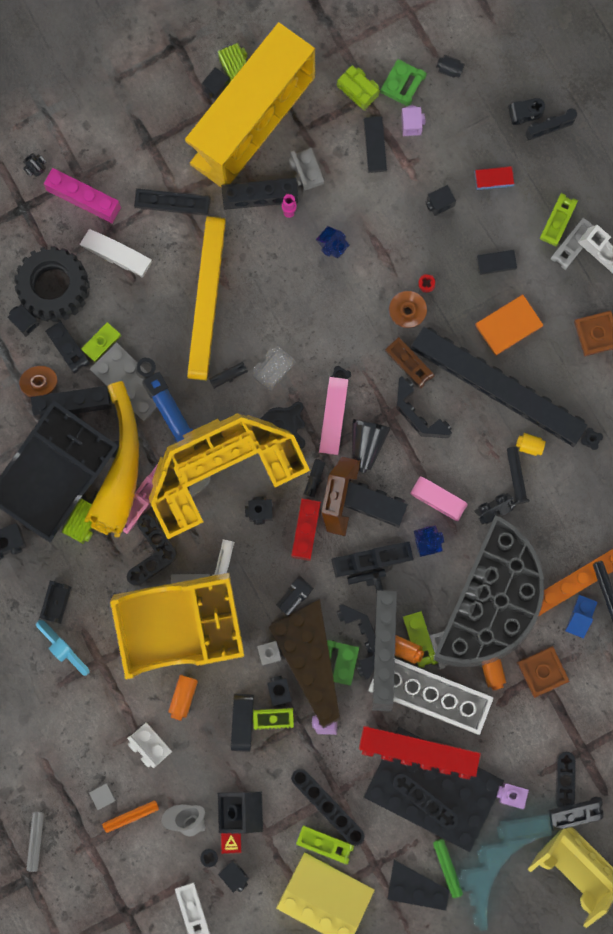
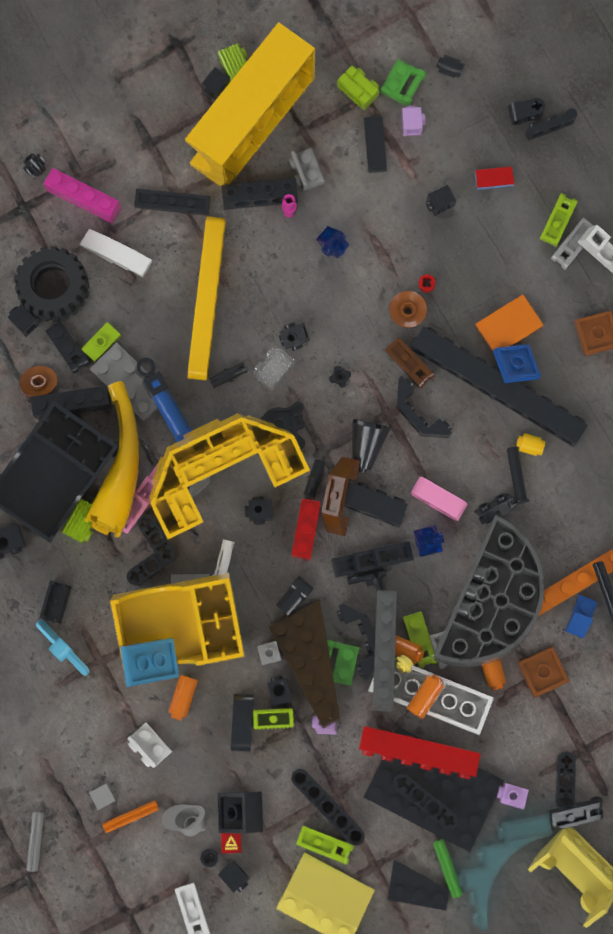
bright pink slope [319,377,348,455] -> none
black tile [477,250,517,275] -> none
black plate [581,428,603,450] -> none
none -> dark azure tile [120,638,179,687]
none -> black brick [279,322,310,351]
none -> light yellow plate [395,655,413,673]
none -> orange brick [406,674,444,720]
none -> blue tile [493,344,541,383]

